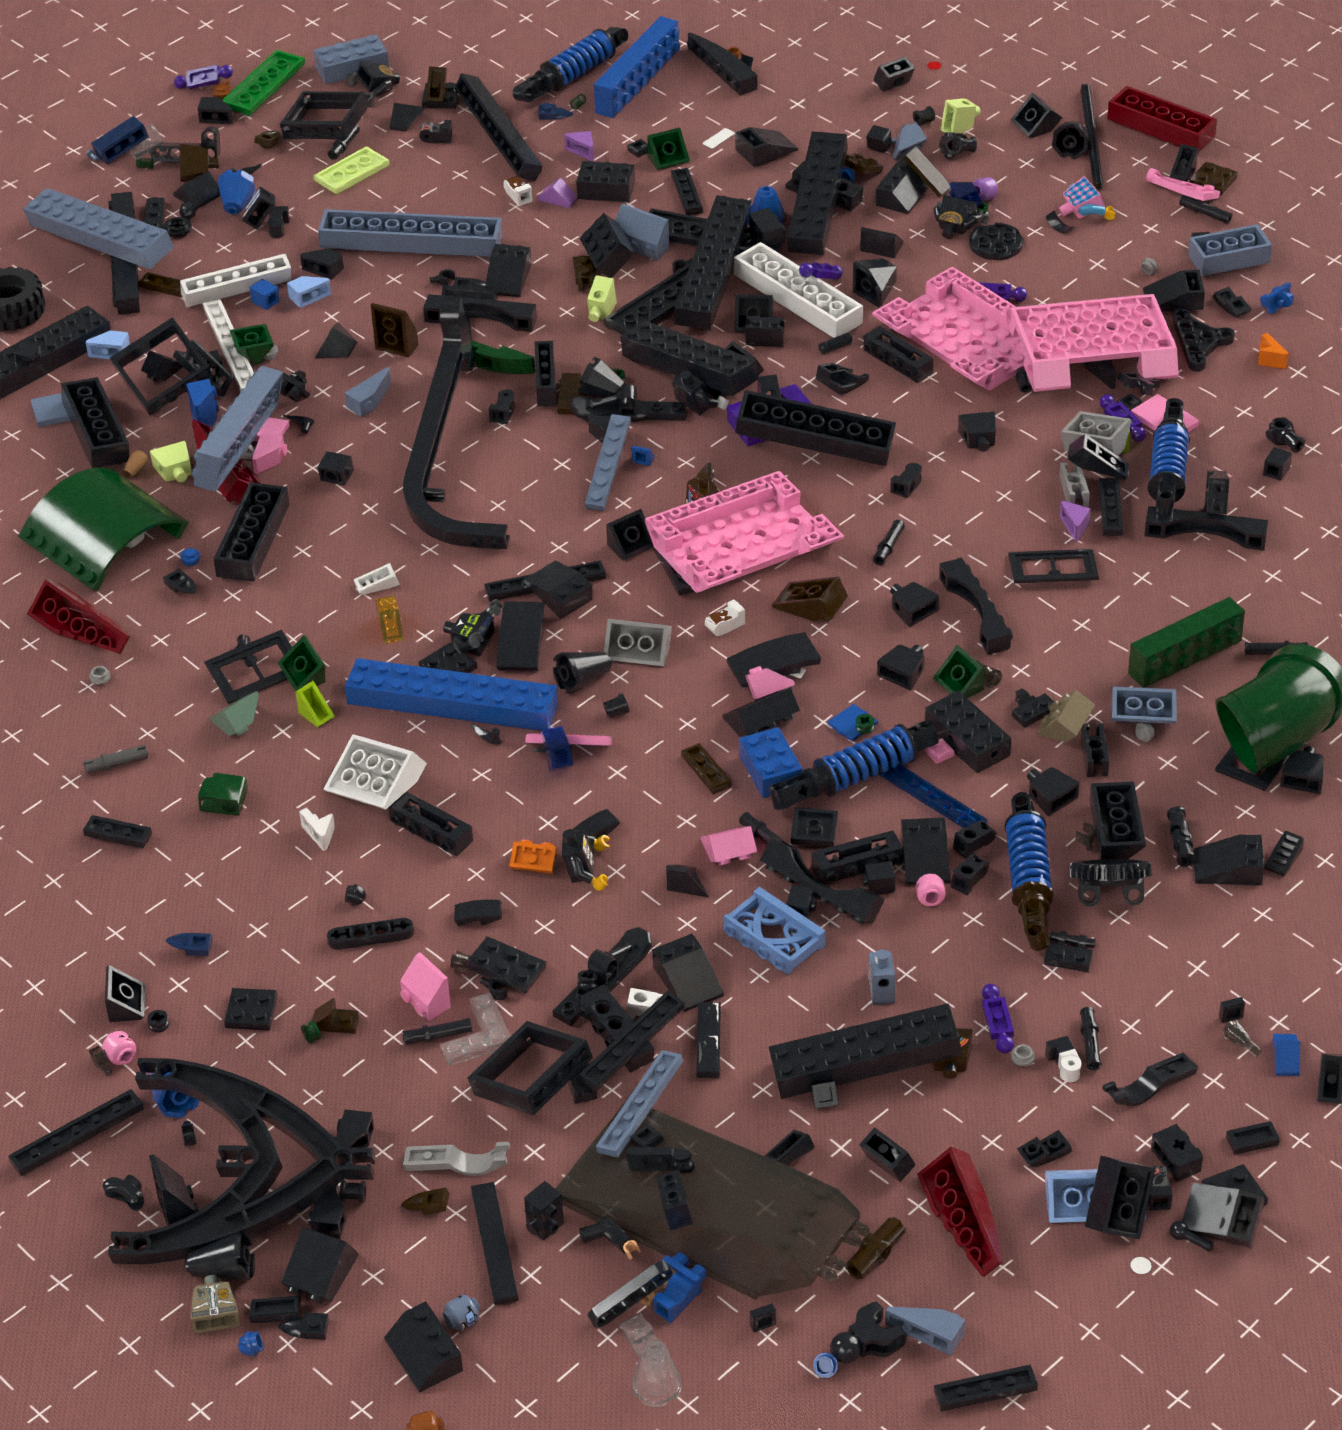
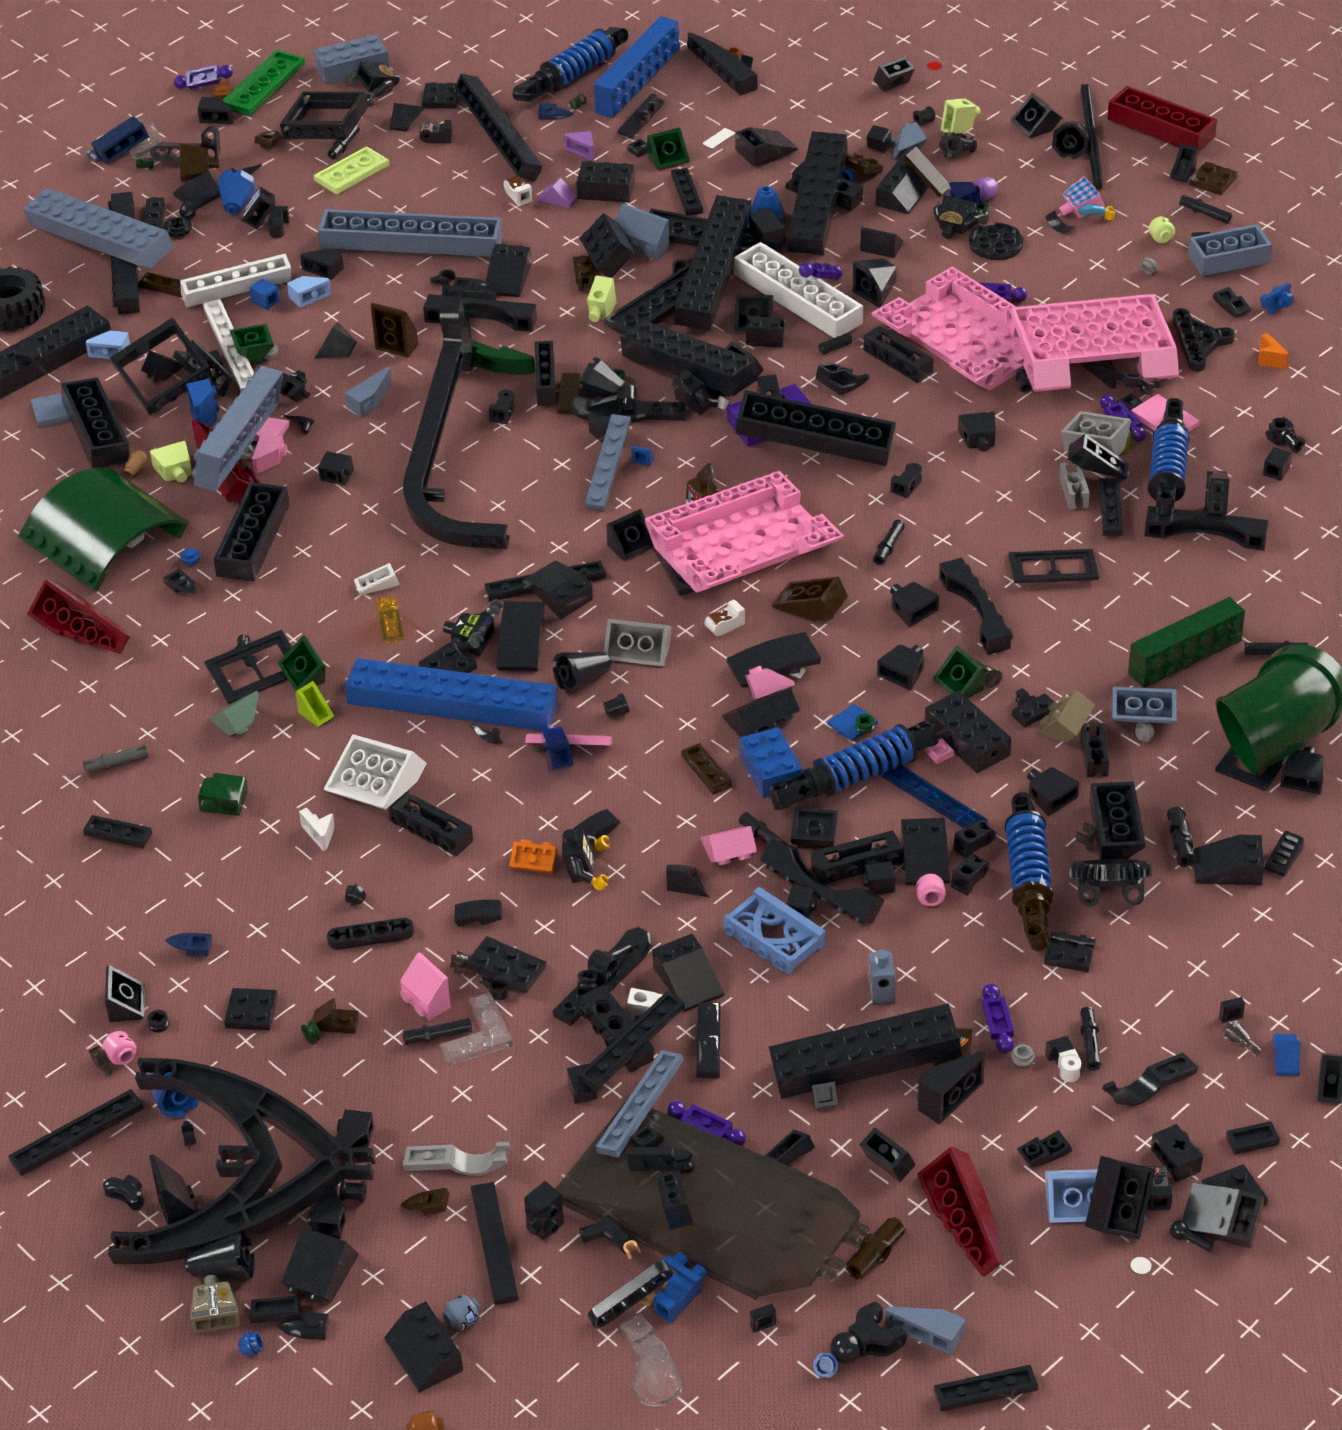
light grey plate [90,666,111,685] -> none
dark brown slope [426,66,448,102] -> none
black window [467,1021,593,1116] -> none
medium lavender slope [1060,501,1090,541] -> none
black slope [1143,270,1205,312] -> none
bright pink plate [1146,168,1220,201] -> none
none -> black bracket [617,93,664,139]
none -> dark purple plate [667,1101,746,1148]
none -> black slope [917,1051,985,1125]
none -> yellowish green head [1149,216,1175,243]

